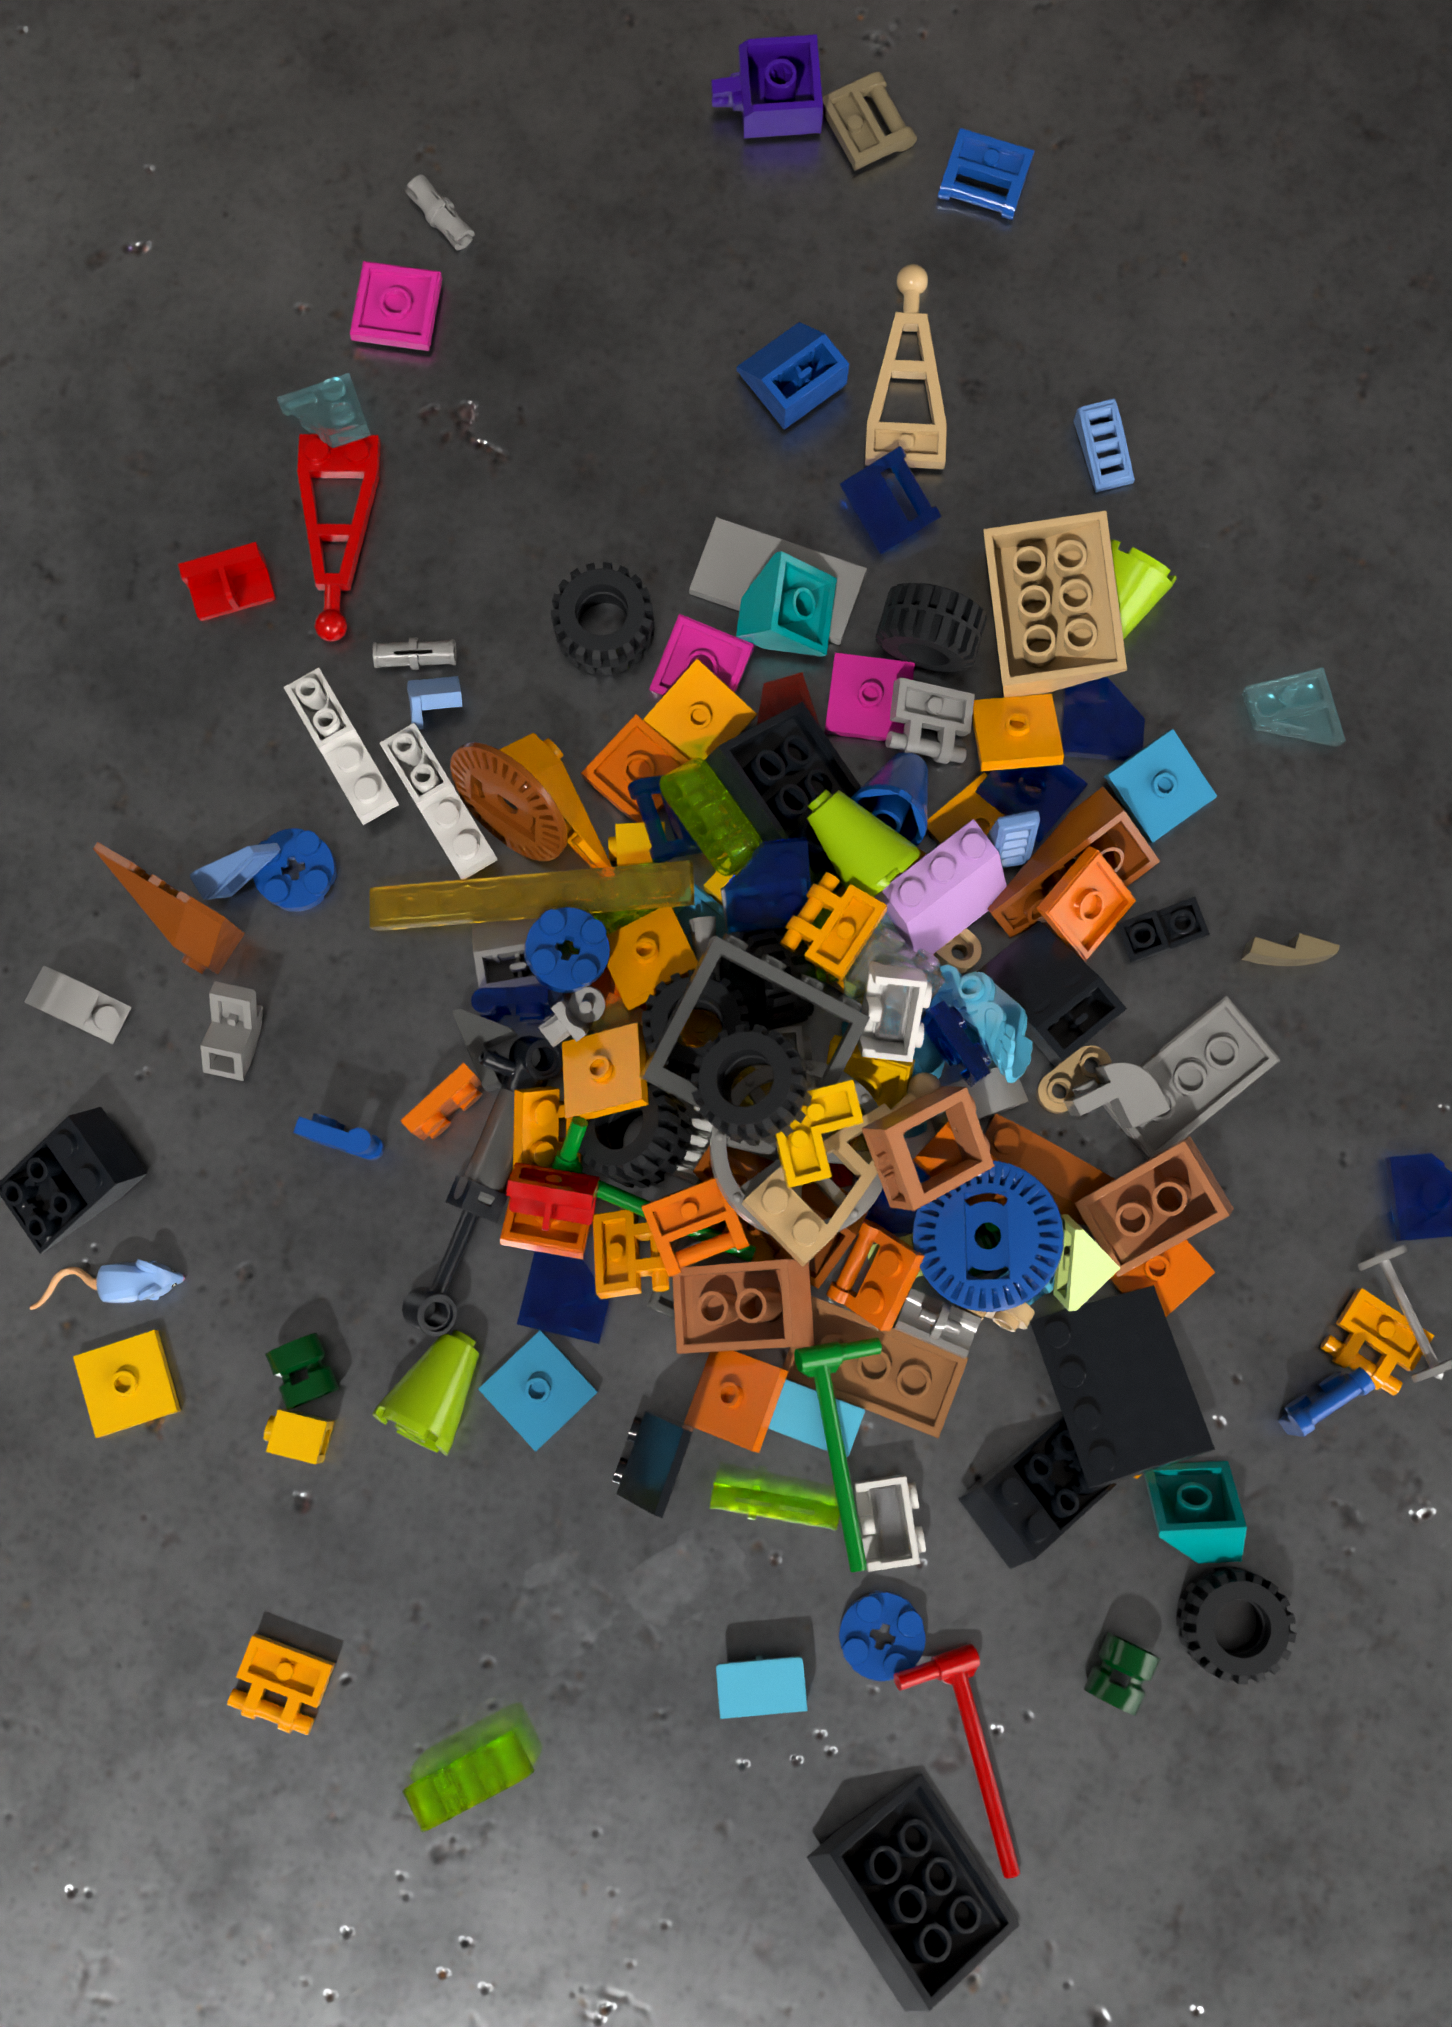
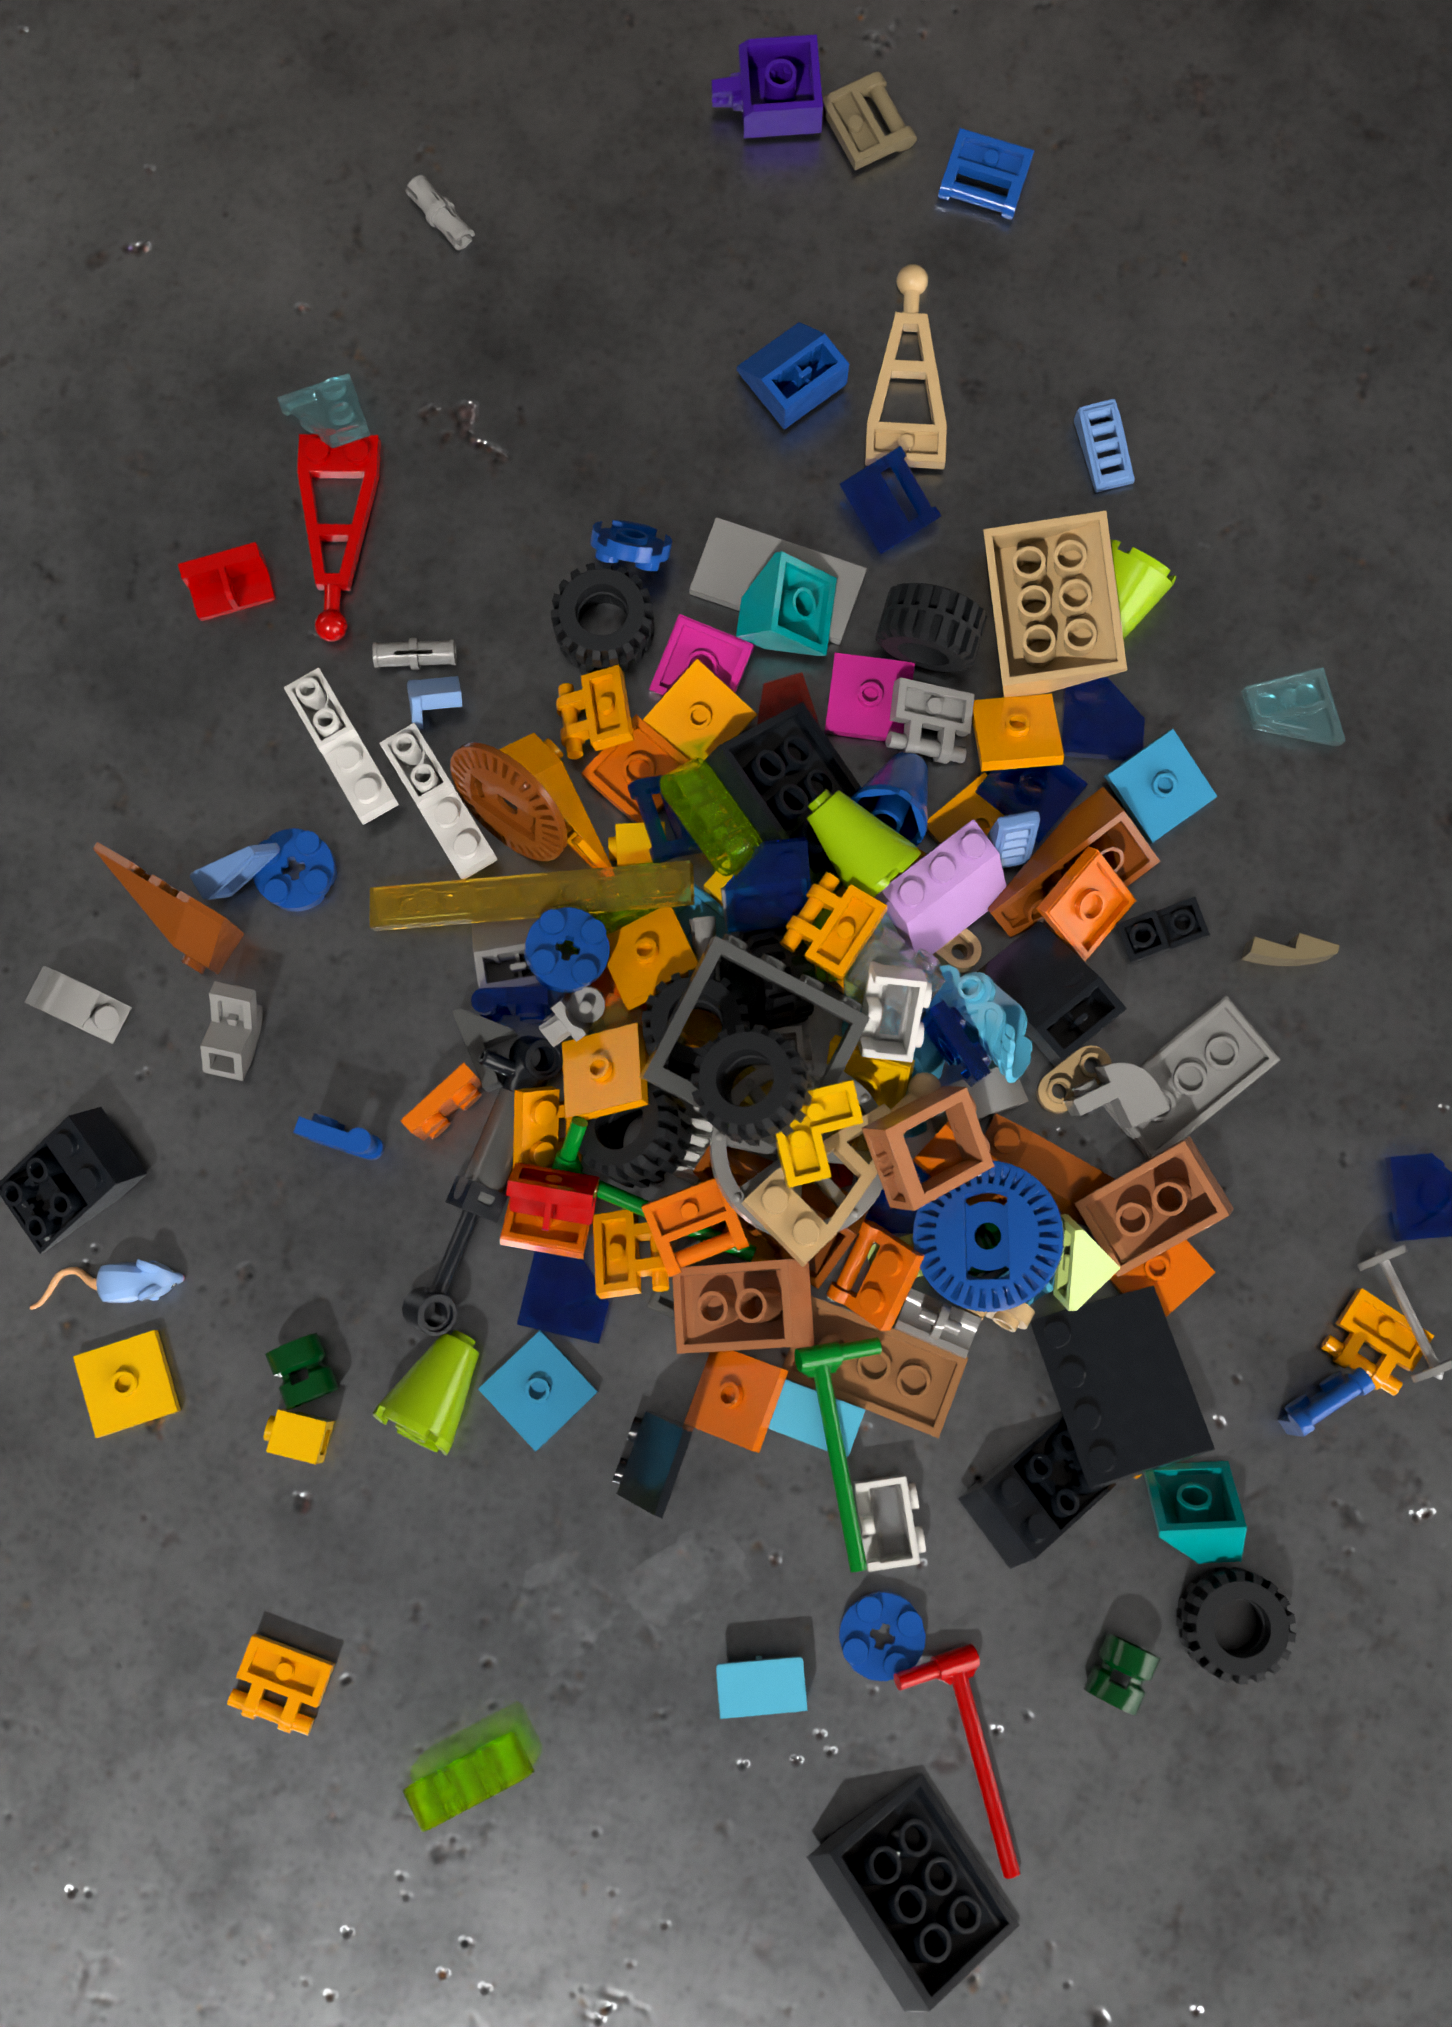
dark pink plate [350,261,442,351] -> none
clear neon green pin [710,1482,840,1531] -> none
none -> light orange plate [556,664,634,760]
none -> blue plate [590,520,672,571]

